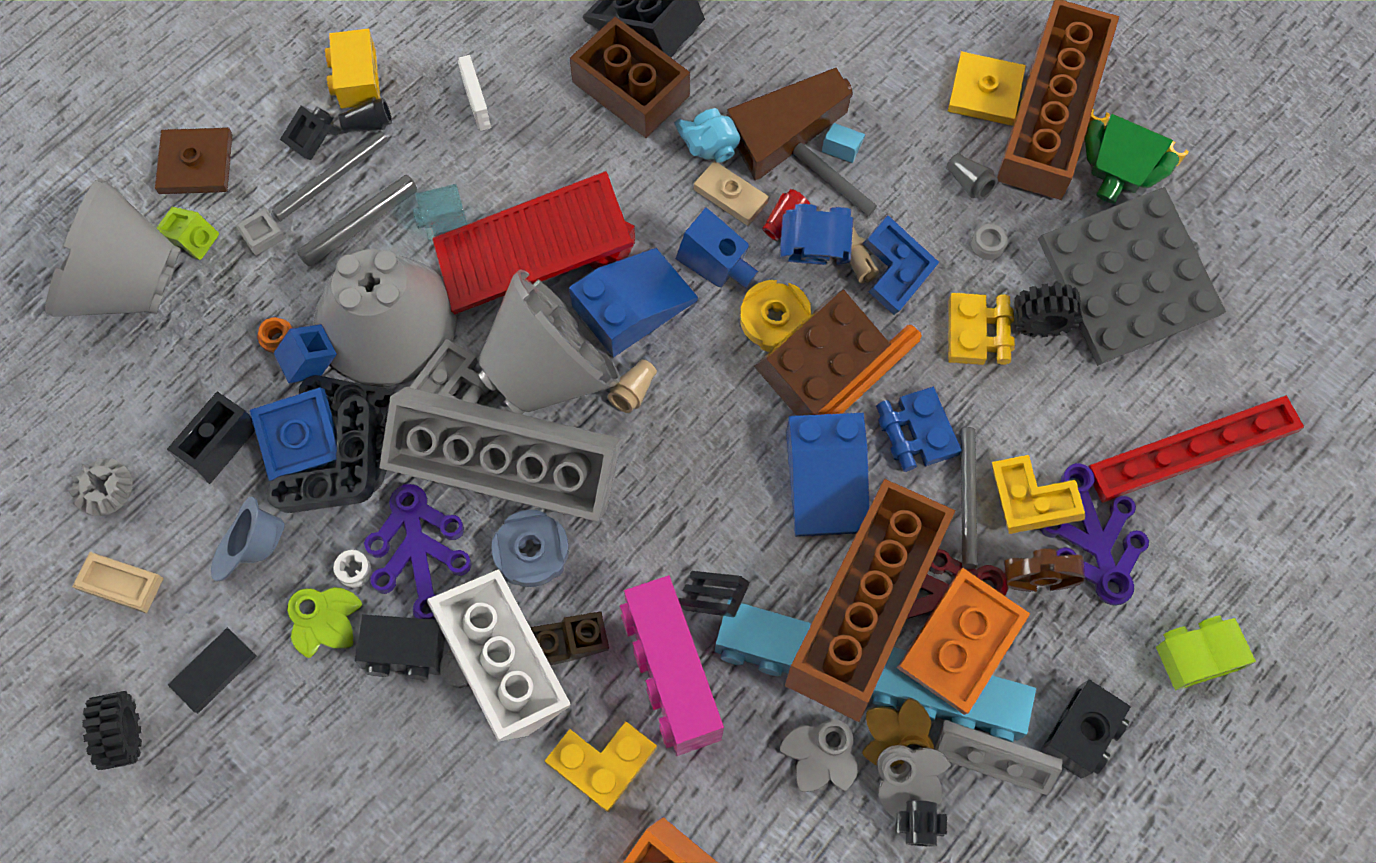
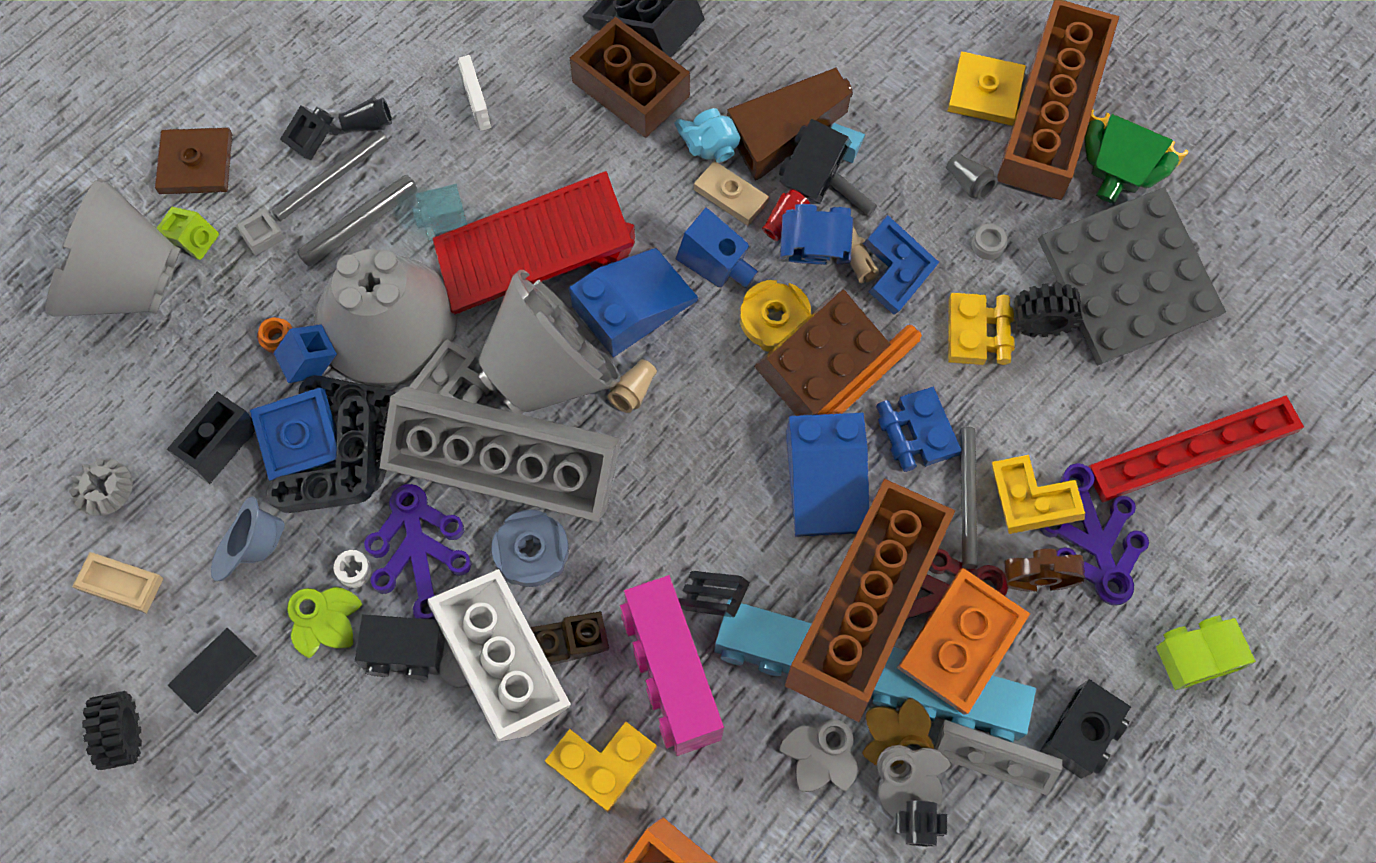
yellow brick [325,28,380,109] -> none
none -> black brick [779,119,852,204]

